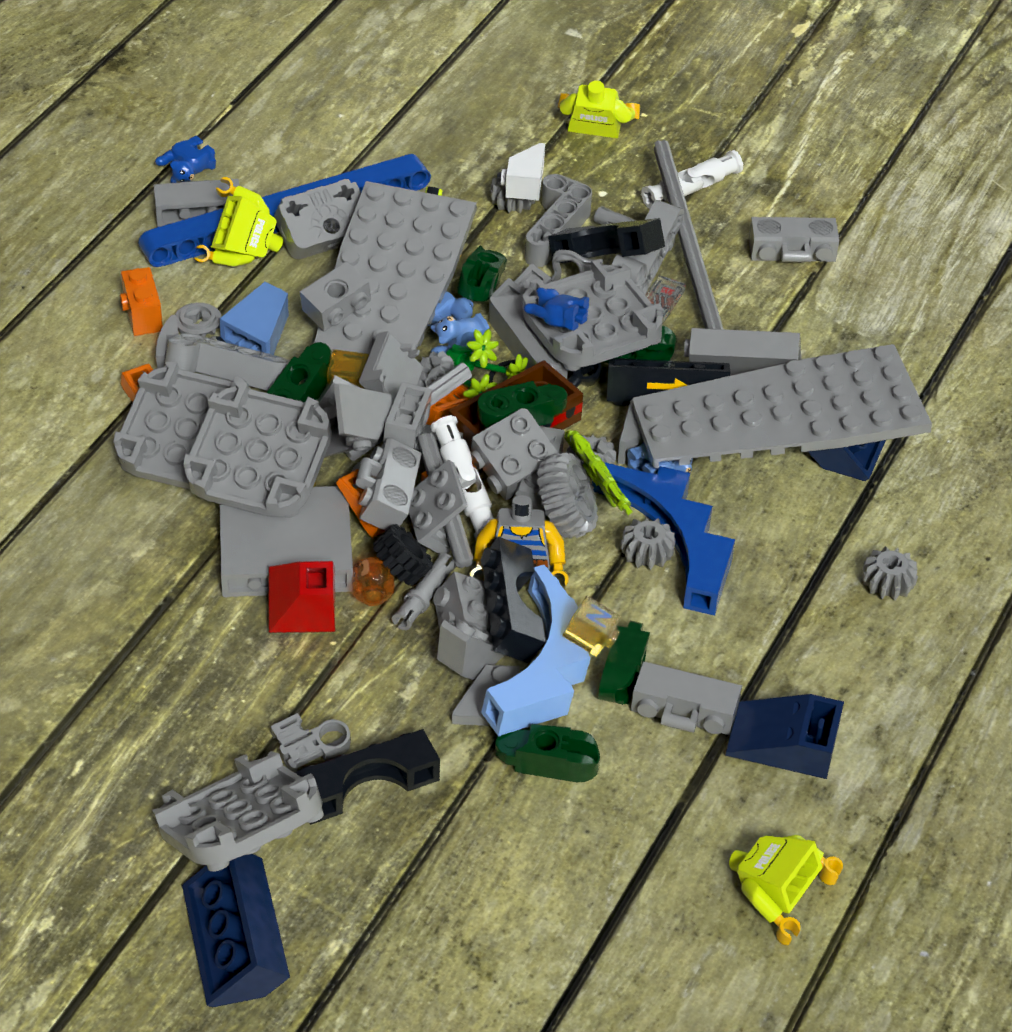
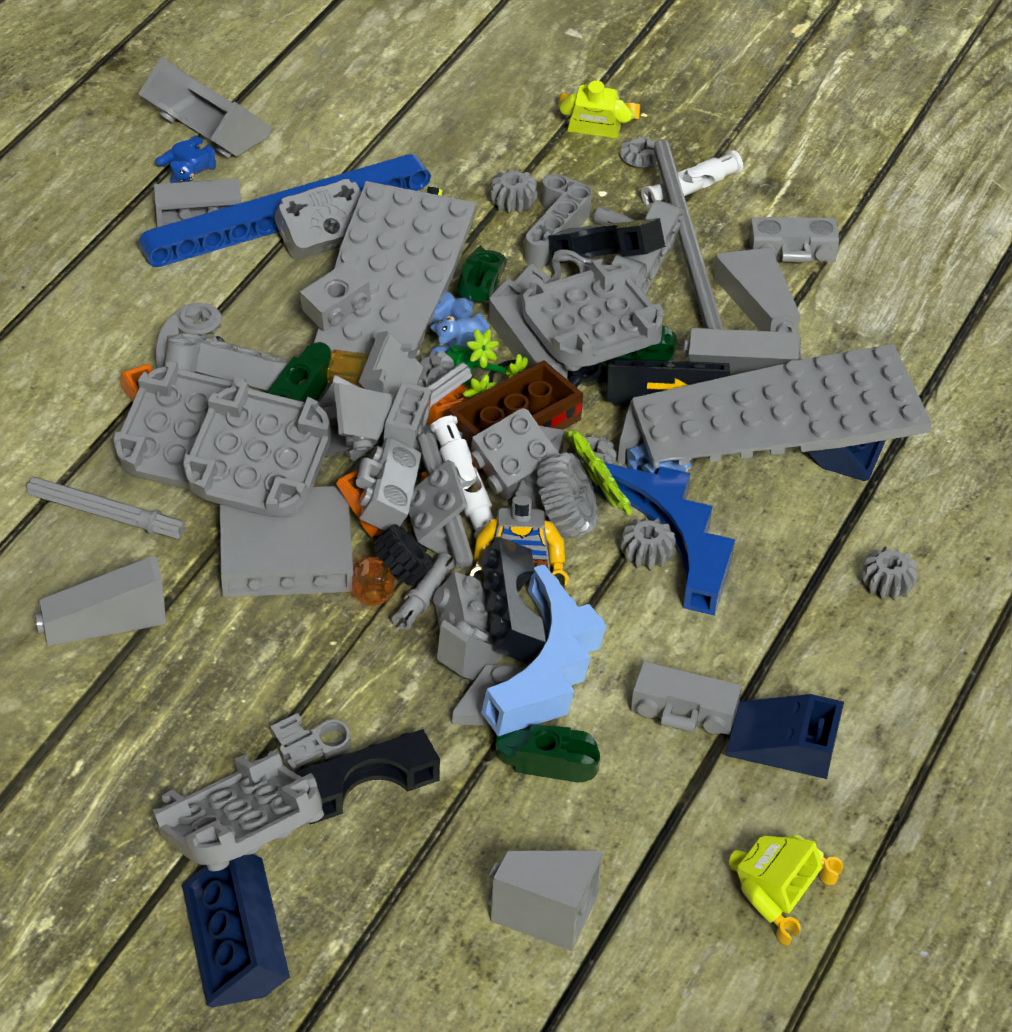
orange brick [120,267,163,336] -> none
neon yellow torso [194,177,283,267] -> none
medium blue slope [219,282,289,355] -> none
red slope [269,561,336,633] -> none
dark green piece [477,381,568,428] -> none
white slope [501,143,545,200] -> none
blue animal [524,288,589,331] -> none
clear yellow brick [562,595,621,657] -> none
dark green piece [598,620,650,705] -> none
clear tile [645,275,686,325] -> none
none -> light grey axle [26,477,186,540]
none -> light grey slope [35,556,166,646]
none -> light grey windscreen [138,57,273,158]
none -> light grey slope [487,850,603,951]
none -> light grey gear [620,135,657,168]
none -> light grey slope [713,248,800,333]

